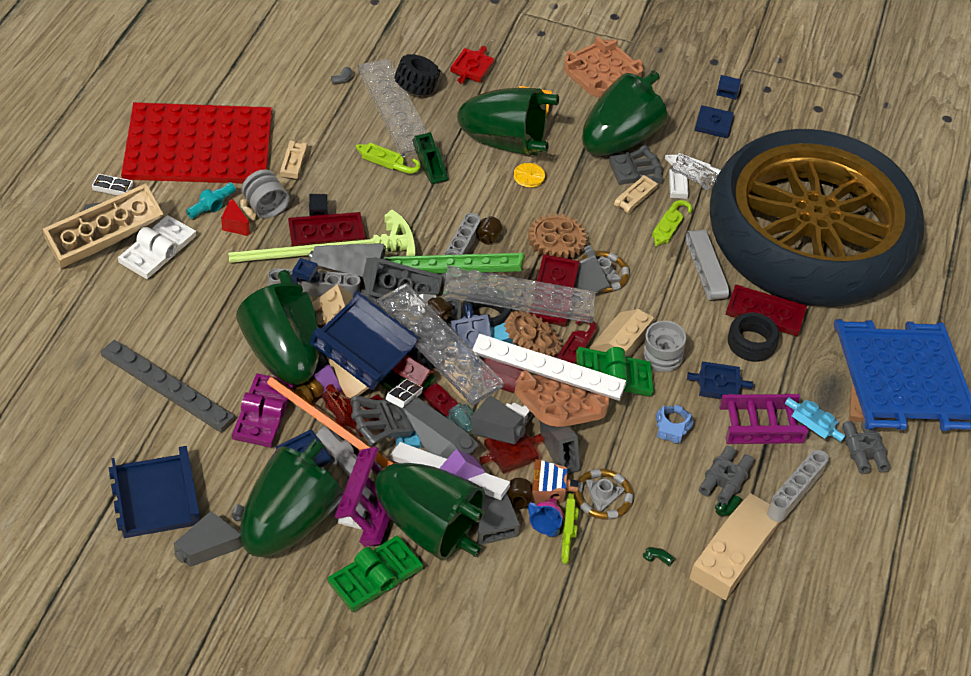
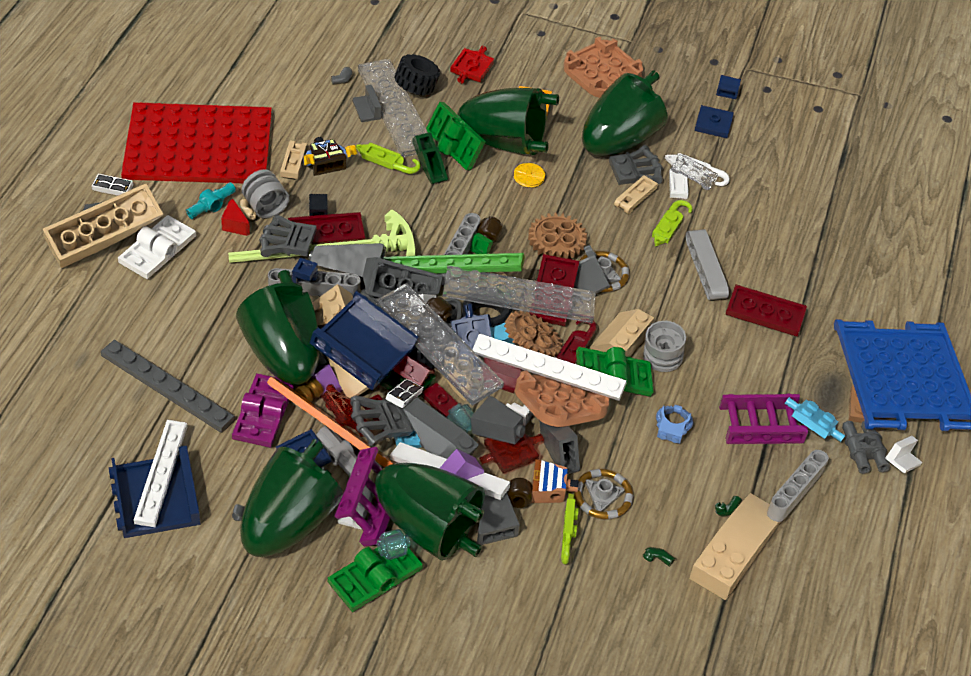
dark grey slope [174,511,243,567] -> none
blue hat [528,498,563,537] -> none
dark blue plate [687,361,753,399] -> none
dark grey pin [699,445,754,505] -> none
wheel [710,129,924,307] -> none
black tyre [727,312,780,362] -> none
none -> white tile [134,420,187,527]
none -> dark grey plate [259,215,317,257]
none -> torso [303,137,357,176]
none -> dark grey panel [352,84,381,122]
none -> clear light blue head [377,529,410,560]
none -> green plate [425,102,486,170]
none -> green plate [470,233,493,254]
none -> white panel [885,436,922,473]

